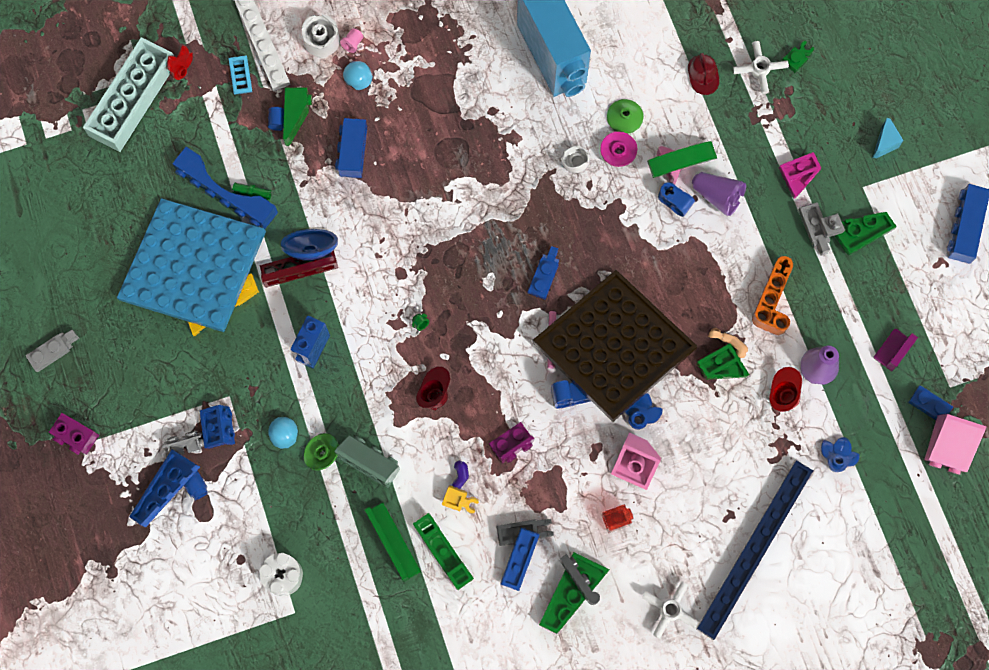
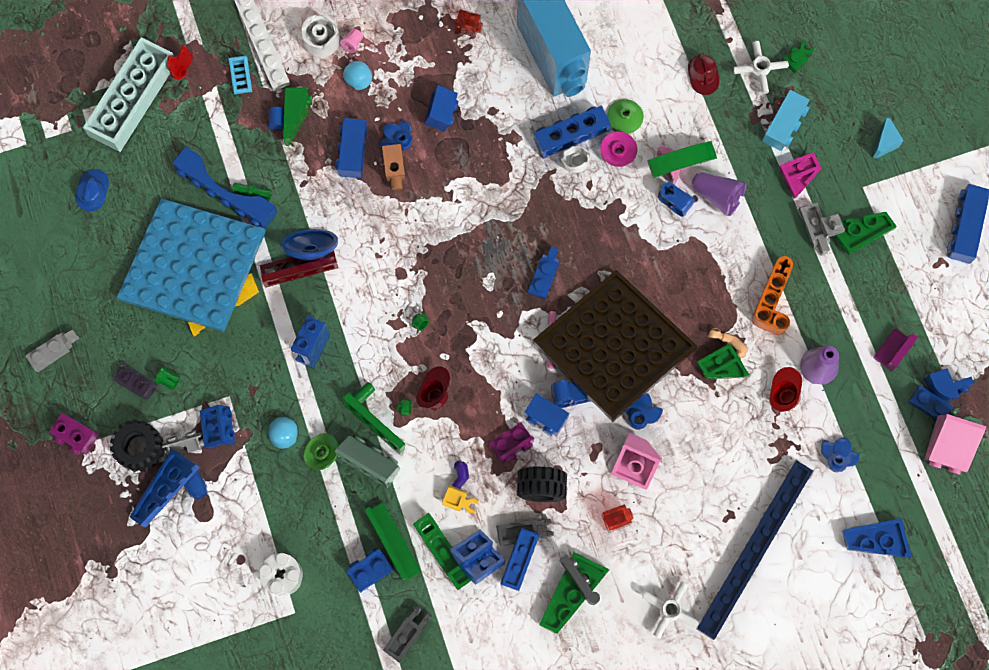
none -> blue piece [76,169,109,211]
none -> black tyre [110,420,164,472]
none -> clear purple slope [112,364,158,401]
none -> green bush [155,366,181,390]
none -> green piece [343,382,406,455]
none -> blue bracket [346,549,394,593]
none -> blue plate [379,120,413,150]
none -> nougat torso [382,144,406,190]
none -> dark grey hinge [383,605,432,663]
none -> green plate [398,397,412,416]
none -> blue brick [424,85,459,132]
none -> blue slope [450,529,506,585]
none -> clear red brick [455,9,483,38]
none -> black tyre [517,466,567,502]
none -> blue brick [524,393,570,436]
none -> blue brick [534,105,611,159]
none -> medium azure brick [762,90,810,152]
none -> blue wing [842,518,912,558]
none -> blue brick [924,368,975,402]

